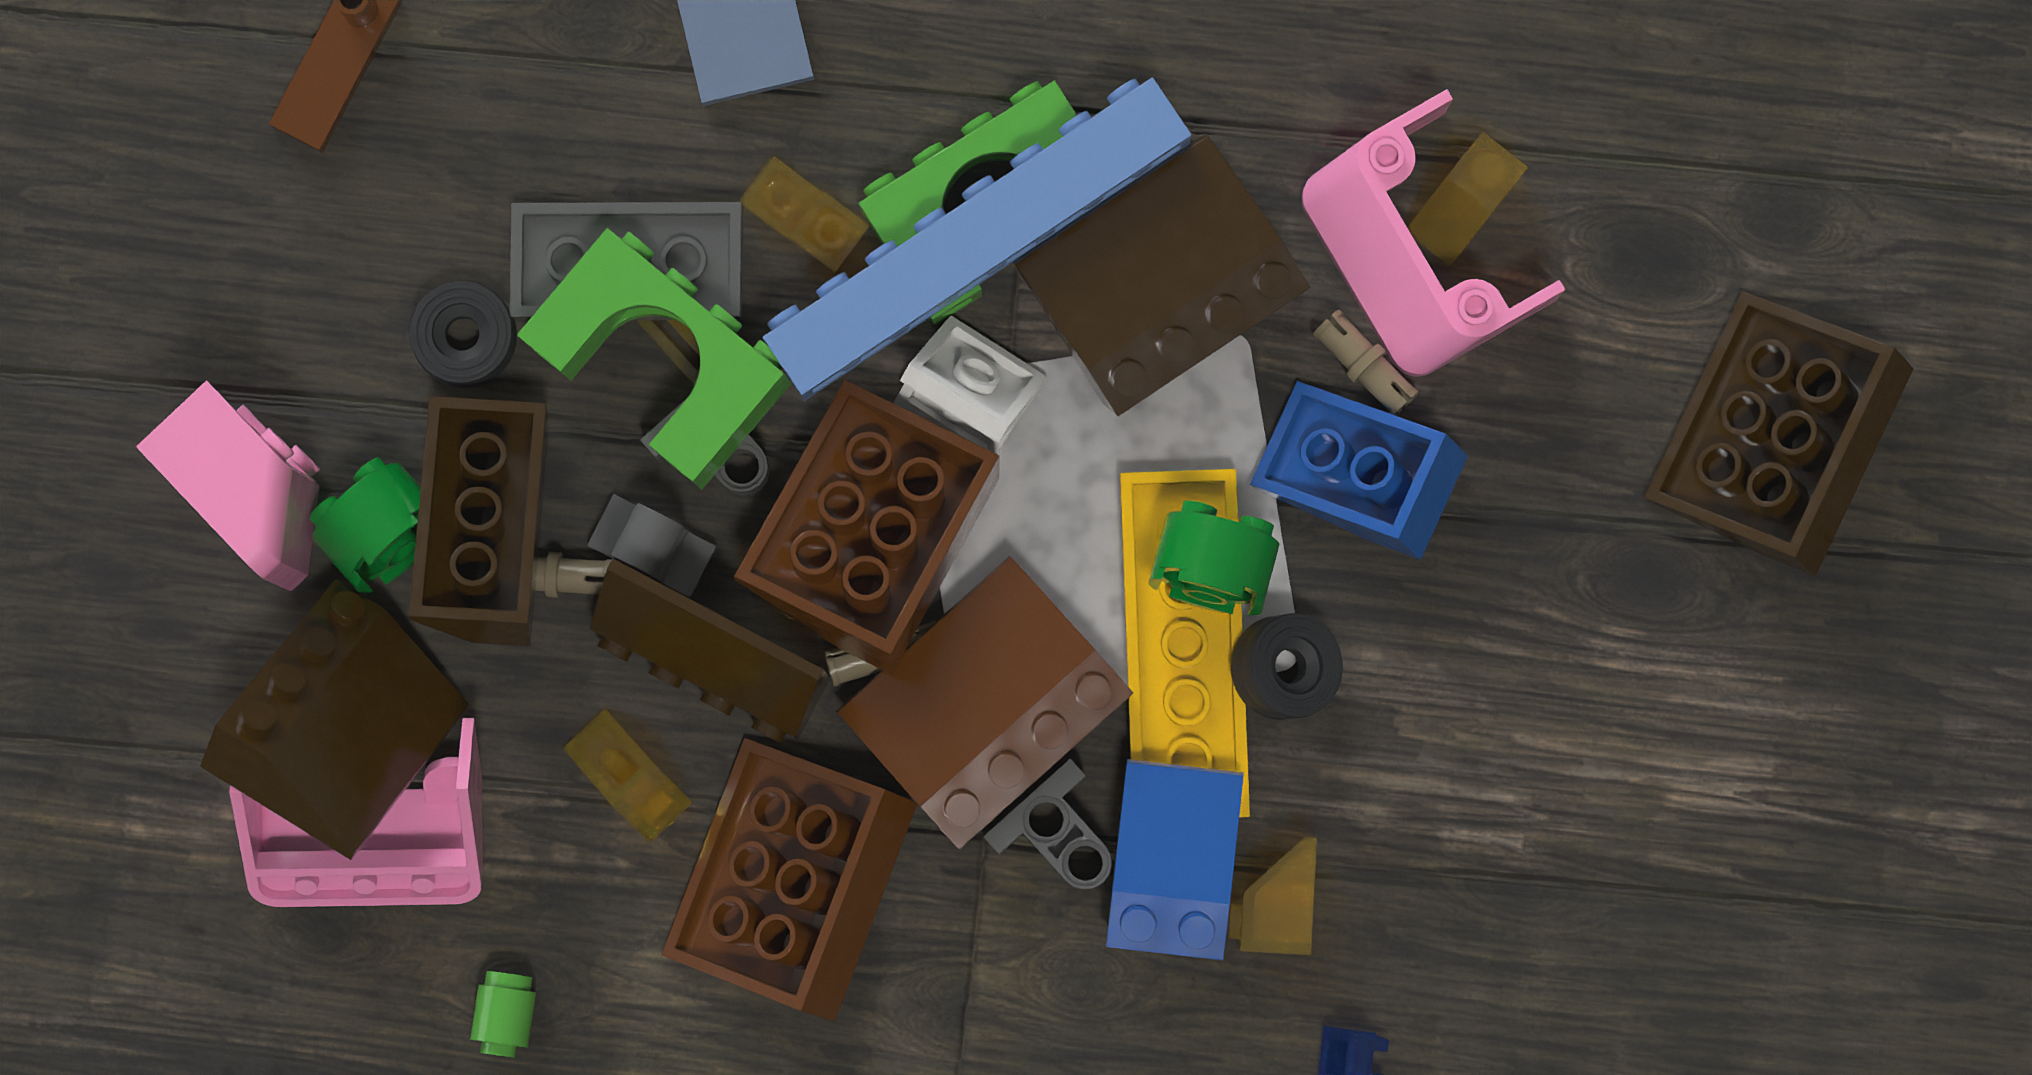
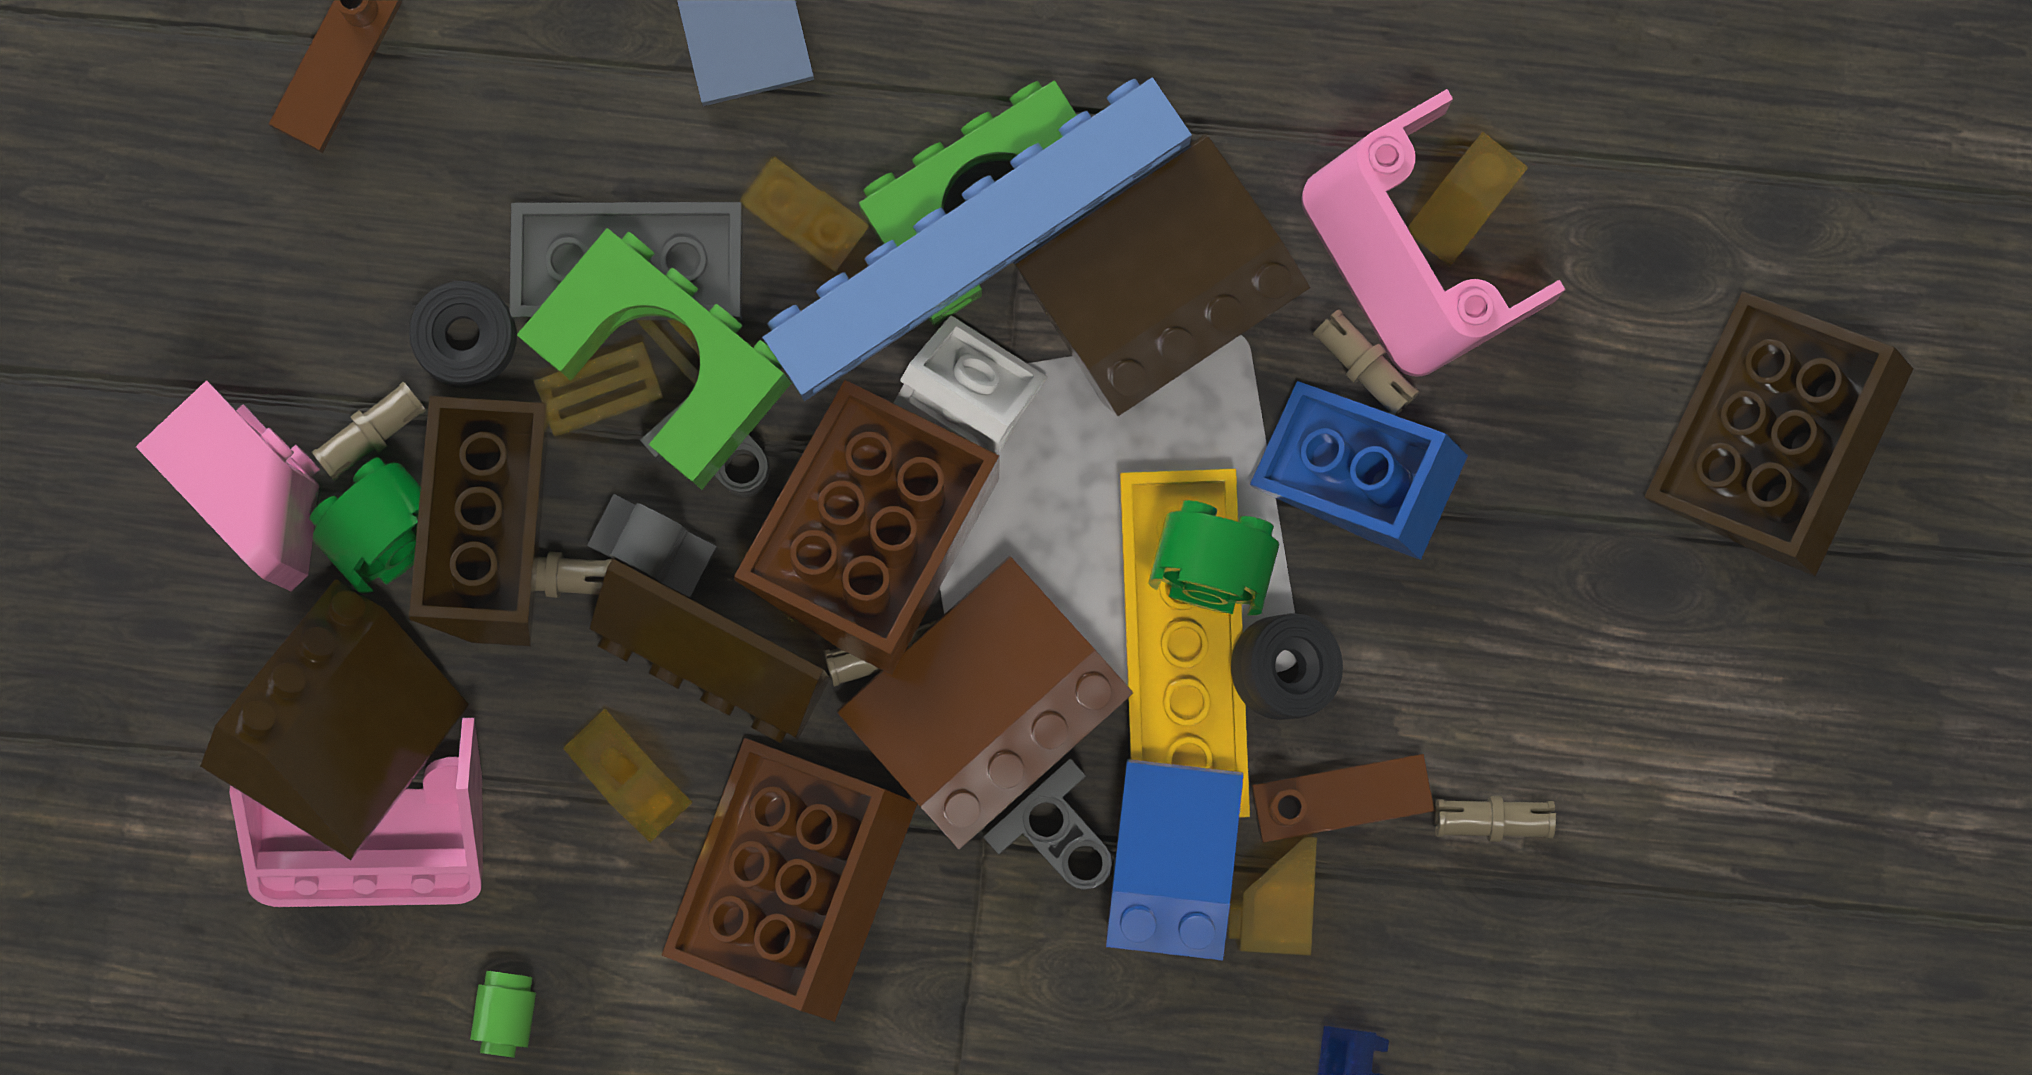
none -> dark tan pin [311,382,426,481]
none -> clear yellow tile [534,341,663,437]
none -> reddish brown piece [1251,754,1434,843]
none -> dark tan pin [1434,796,1556,842]

